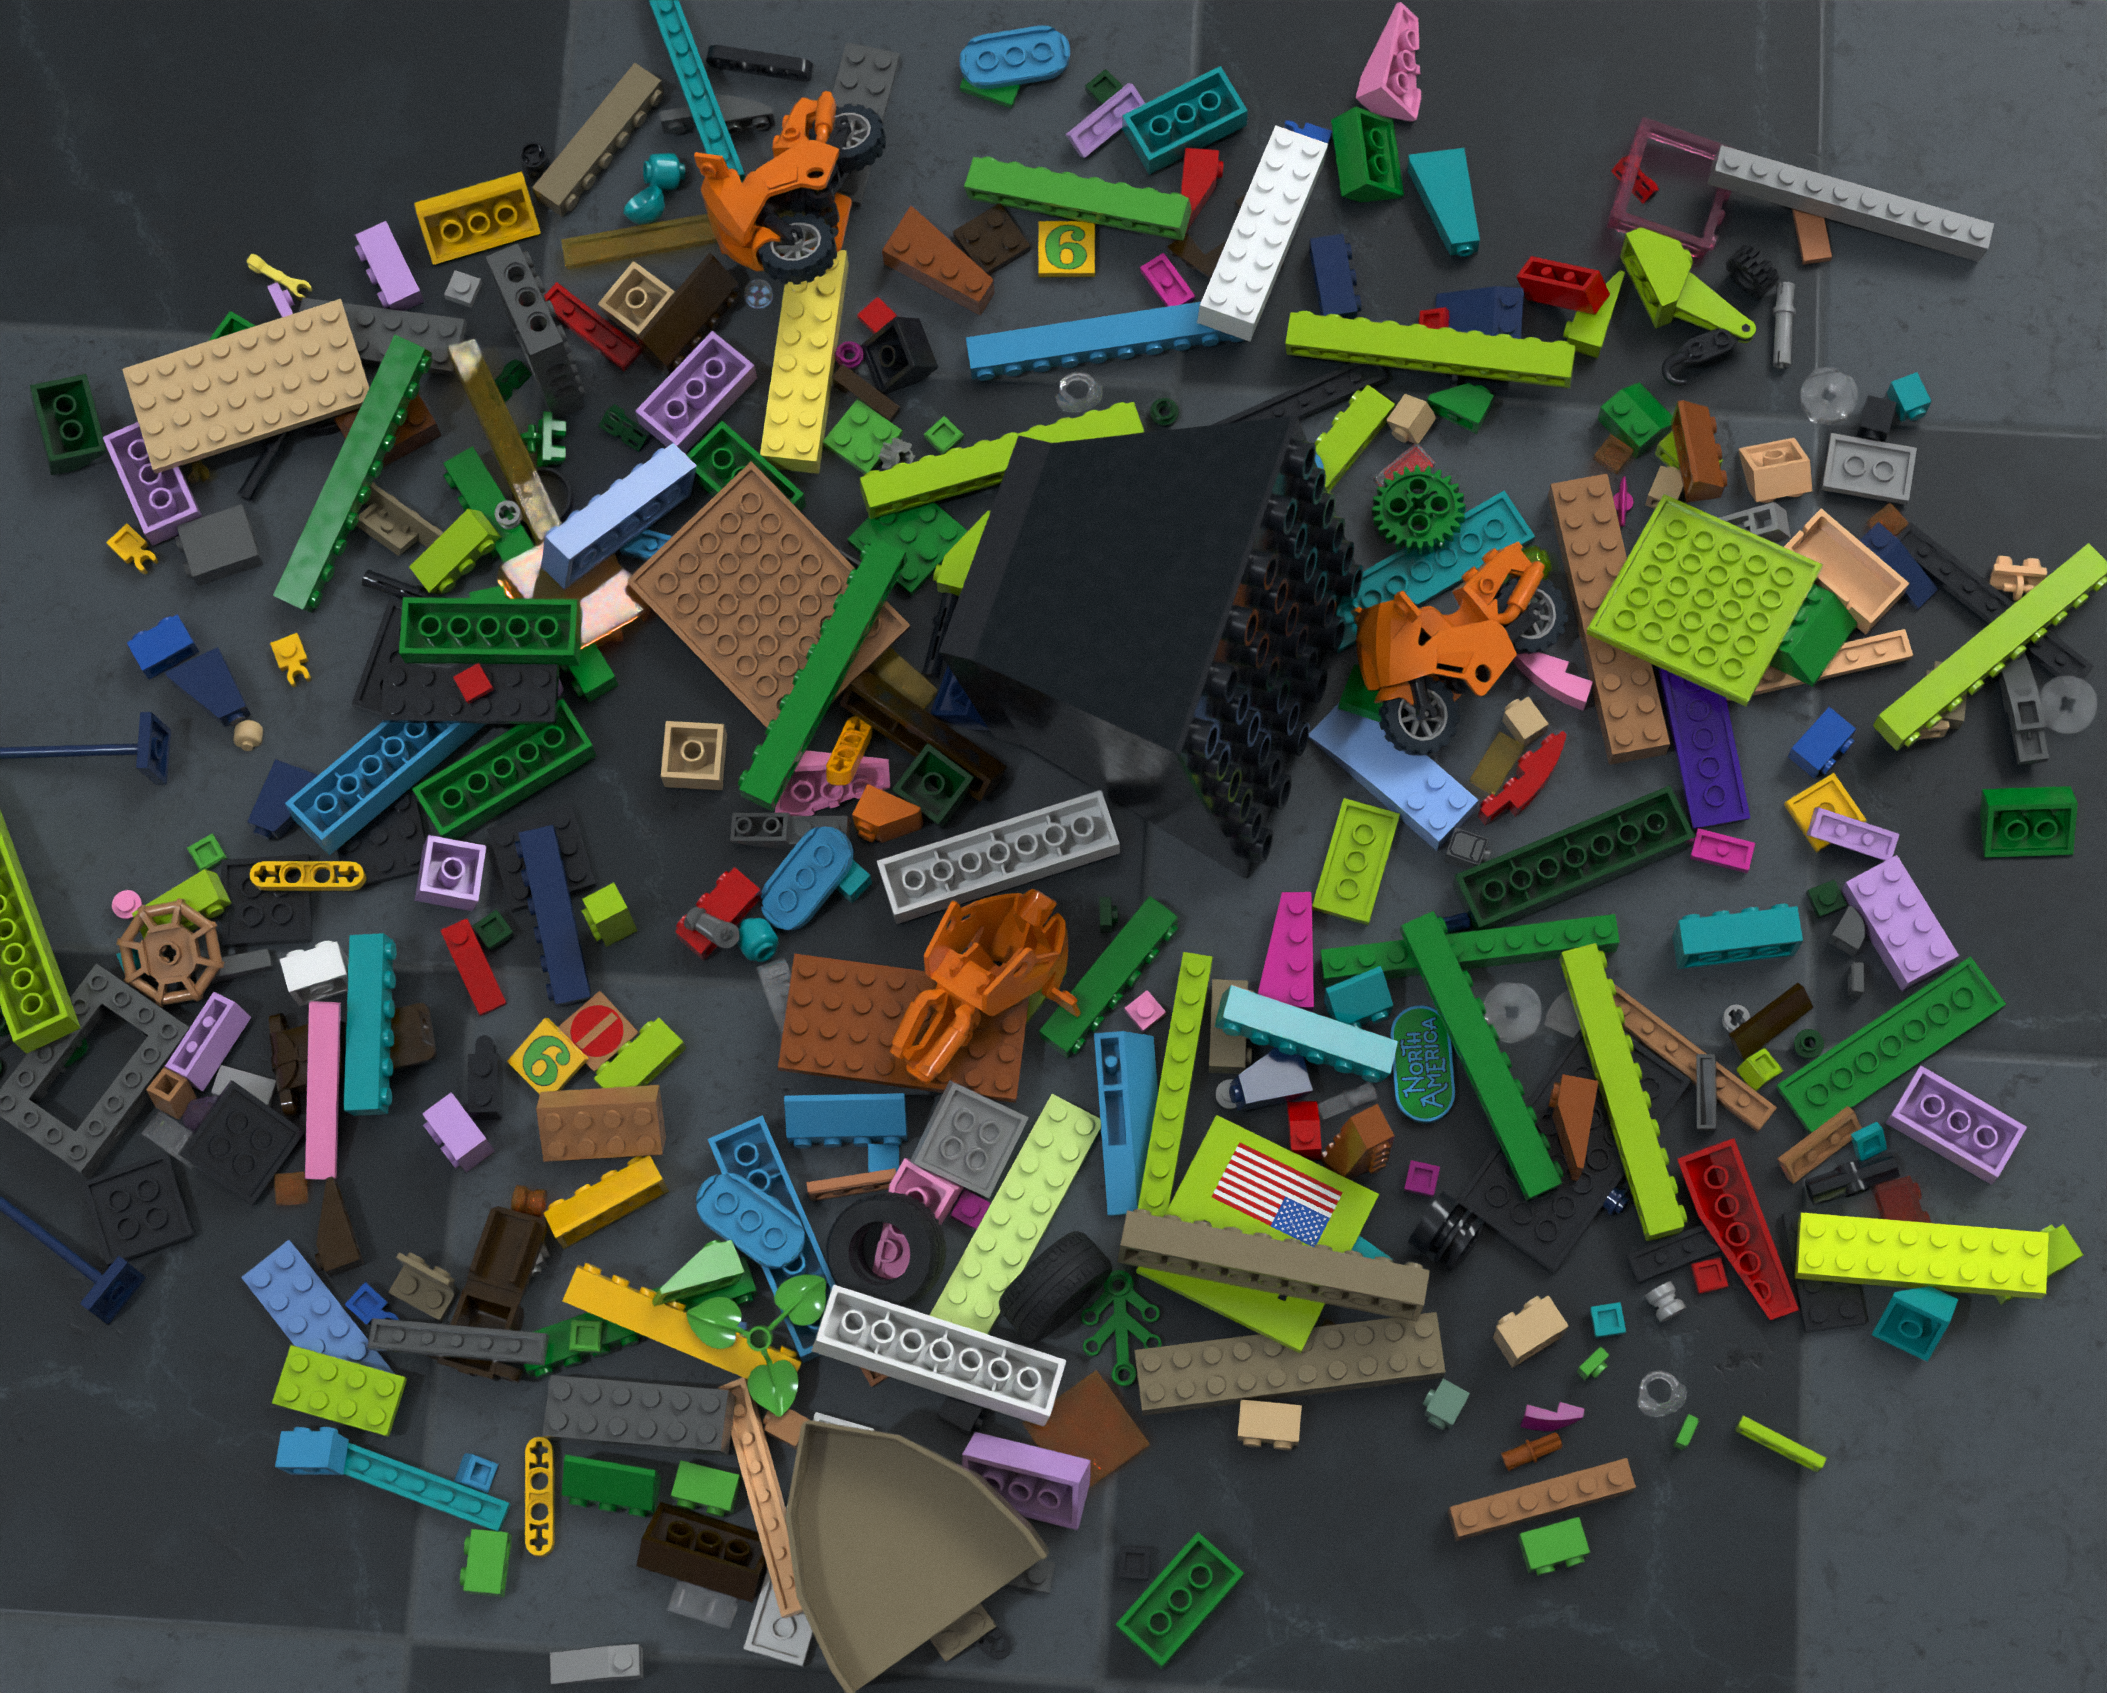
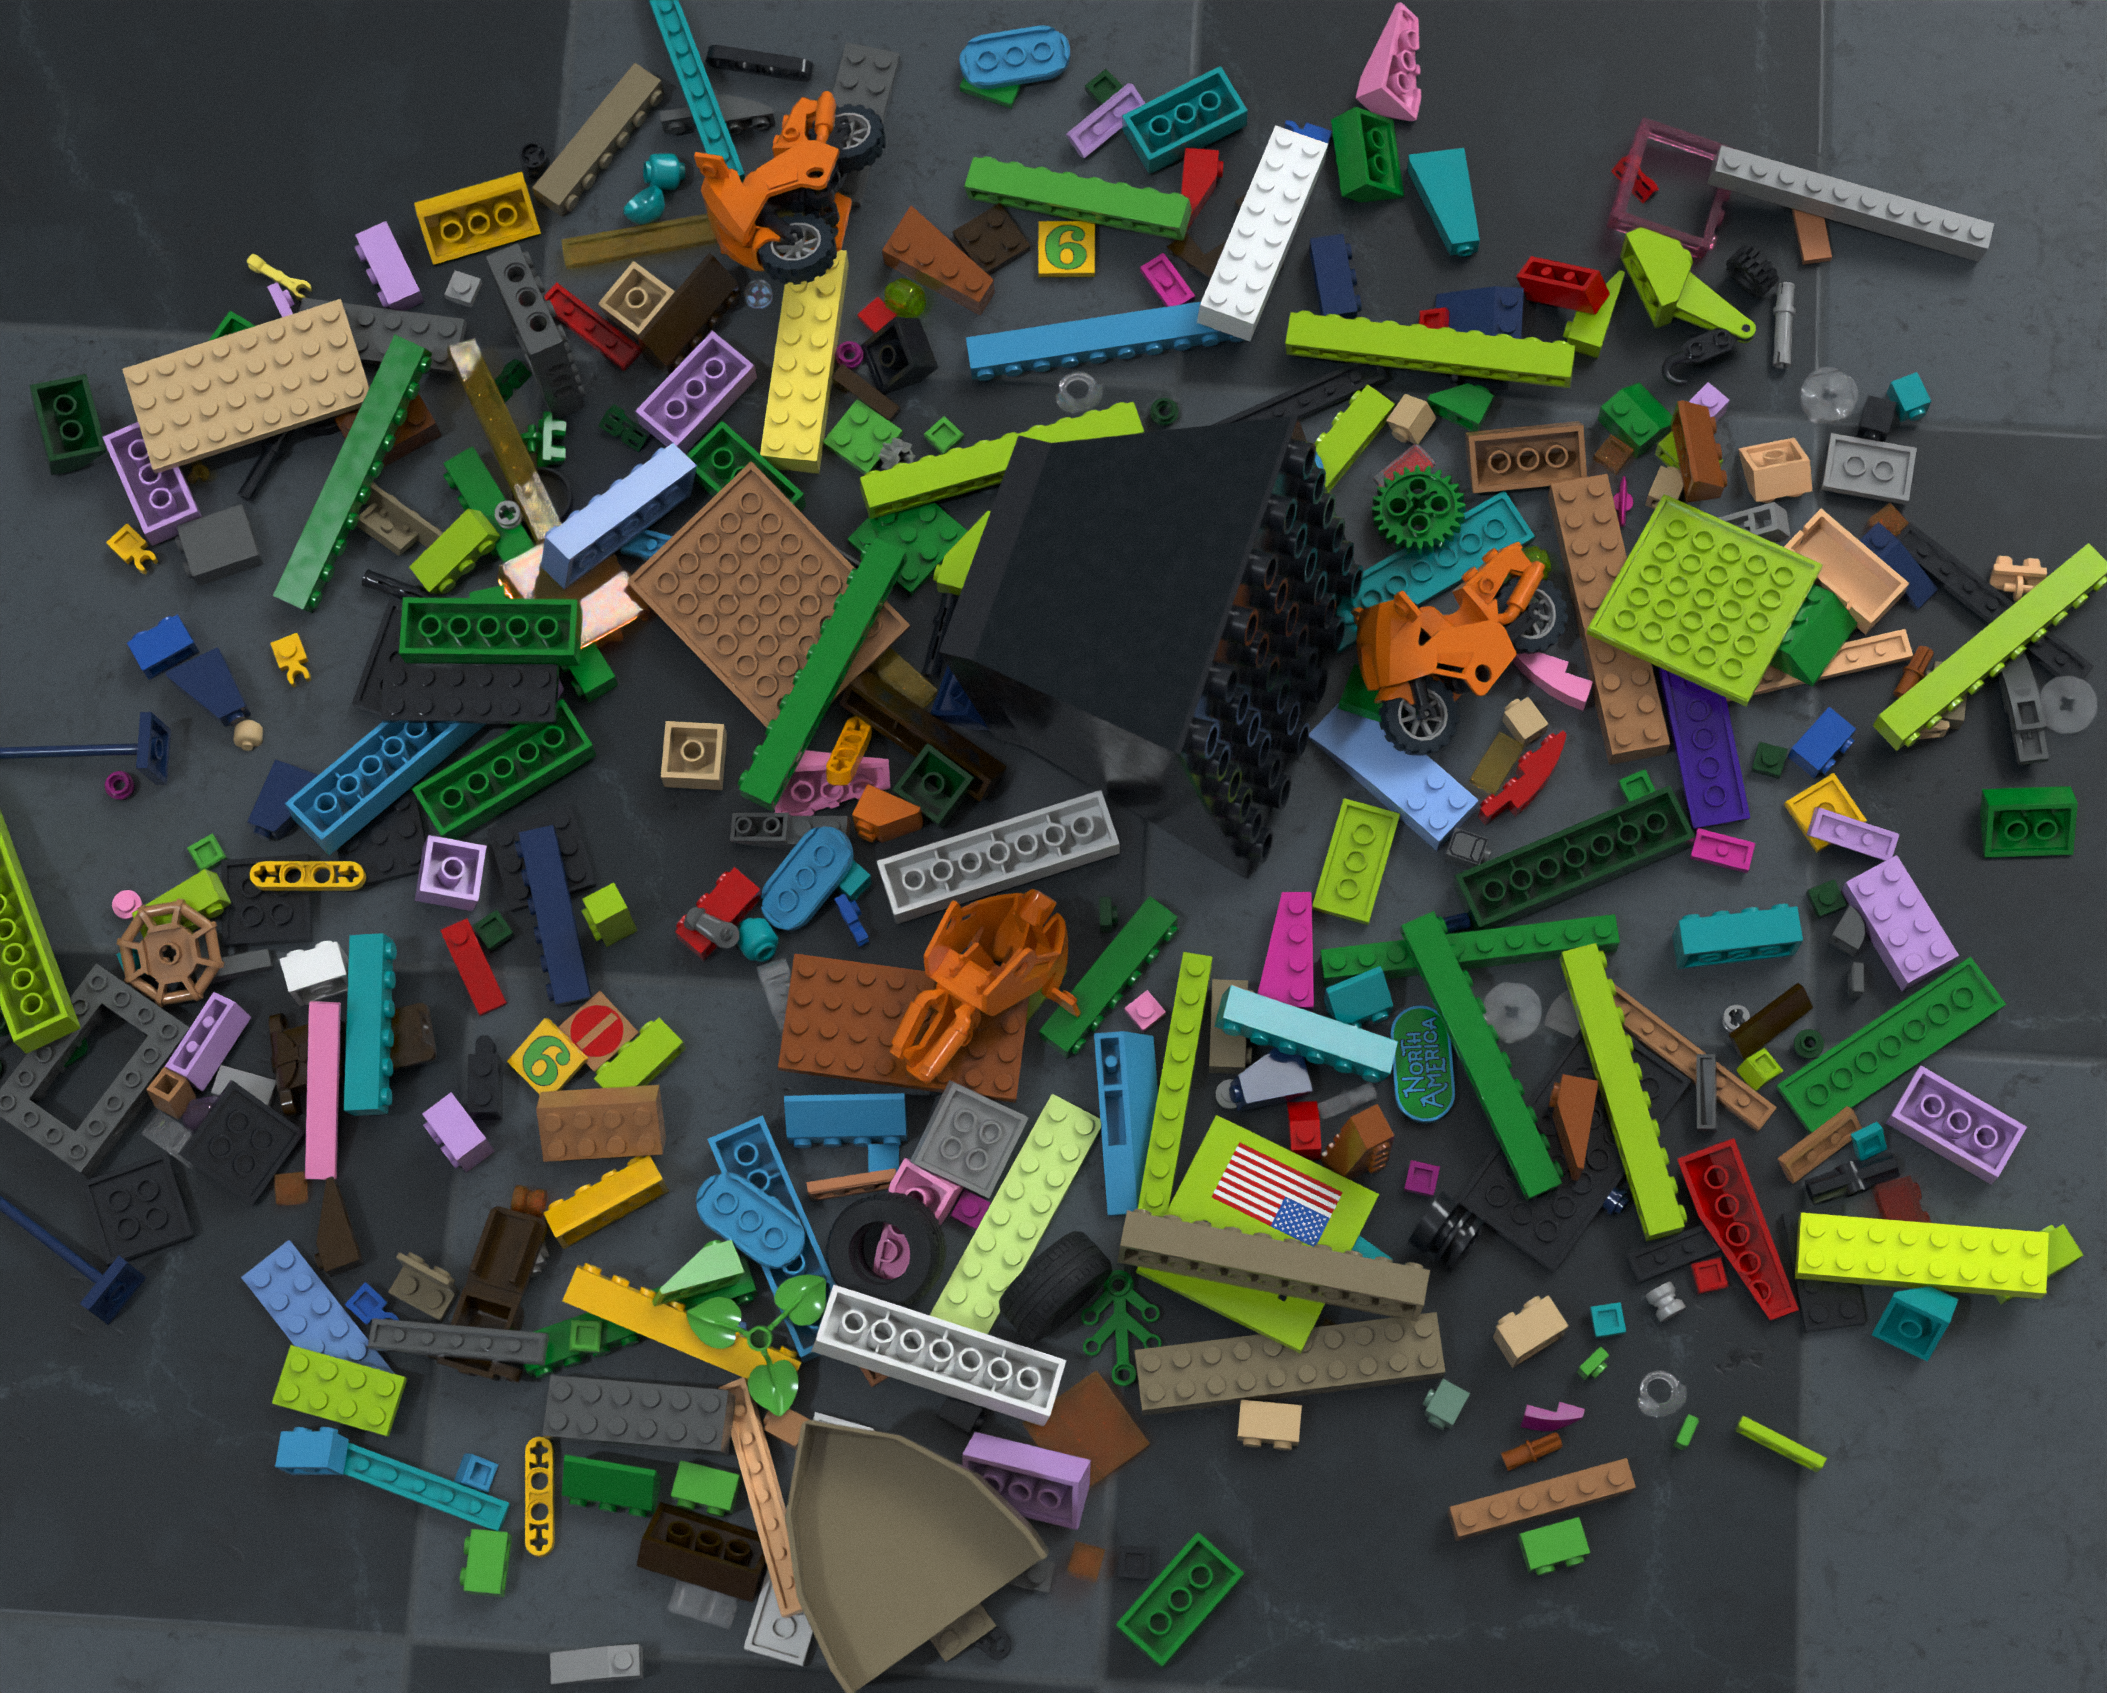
red tile [453,663,494,704] -> none
none -> magenta plate [105,771,134,800]
none -> blue plate [835,893,870,947]
none -> clear neon green head [884,278,926,318]
none -> clear orange brick [1067,1541,1106,1583]
none -> medium nougat slope [1465,421,1587,493]
none -> green plate [1617,769,1656,803]
none -> lavender brick [1689,382,1730,422]
none -> dark green plate [1751,741,1788,779]
none -> dark orange axle [1893,646,1934,699]

